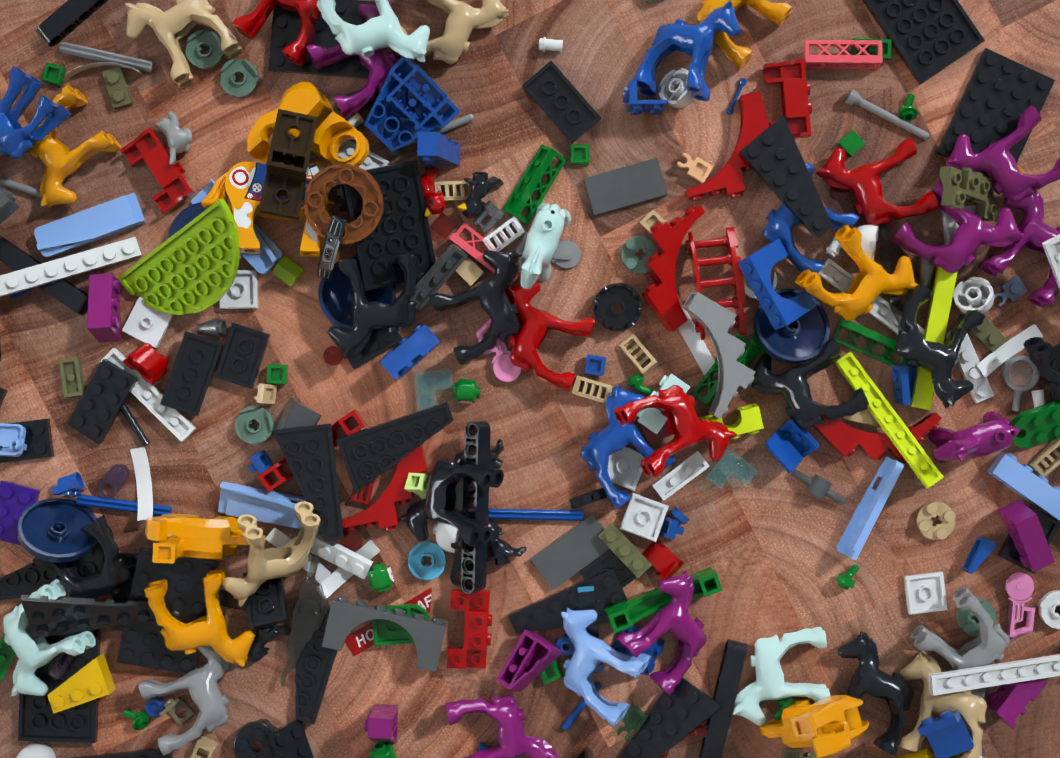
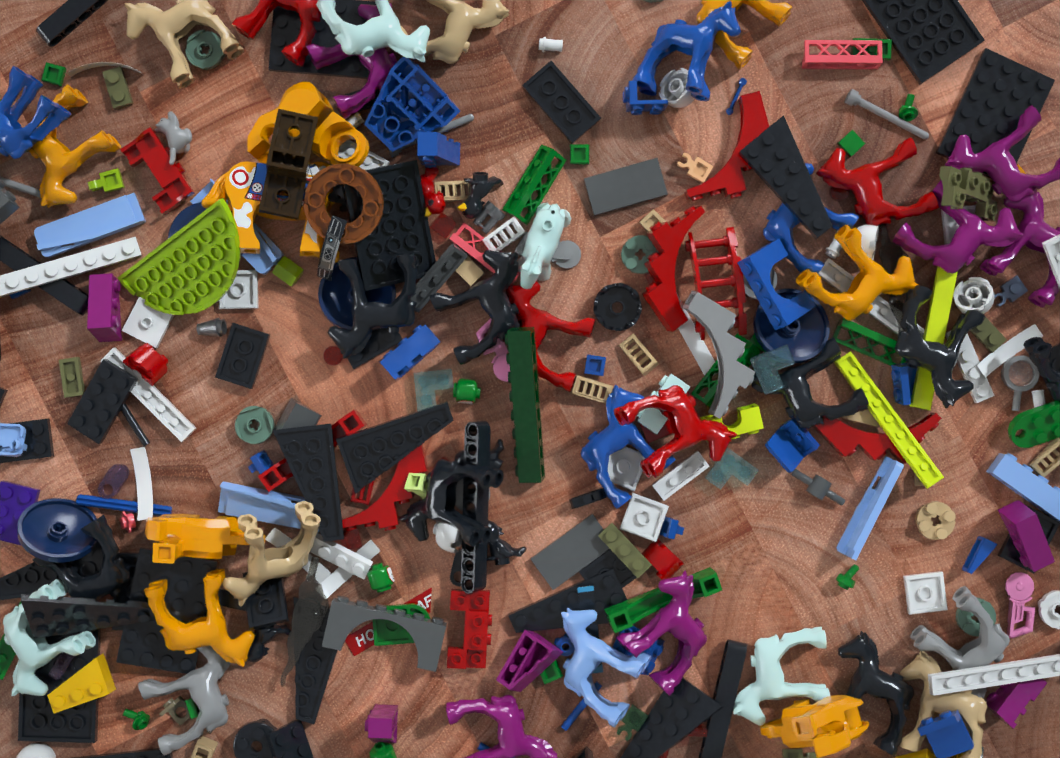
blue plate [51,472,86,498] -> none
light grey axle [59,41,154,72] -> none
blue tile [145,697,165,718] -> none
black plate [160,331,223,416] -> none
sand green plate [220,59,260,99] -> none
tan tile [254,383,277,404] -> none
green plate [267,364,288,384] -> none
medium azure plate [408,541,447,580] -> none
blue axle [488,508,583,521] -> none
green plate [626,373,653,396] -> none
blue tile [671,506,690,524] -> none
red bracket [763,59,812,139] -> none
green plate [773,697,795,721] -> none
flat silver cone [916,258,935,286] -> none
magenta animal [928,411,1020,463] -> none
none -> lime plate [87,168,125,193]
none -> coral plate [120,511,136,533]
none -> green tile [185,698,199,719]
none -> dark green brick [505,327,545,483]
none -> clear light blue plate [750,345,795,395]

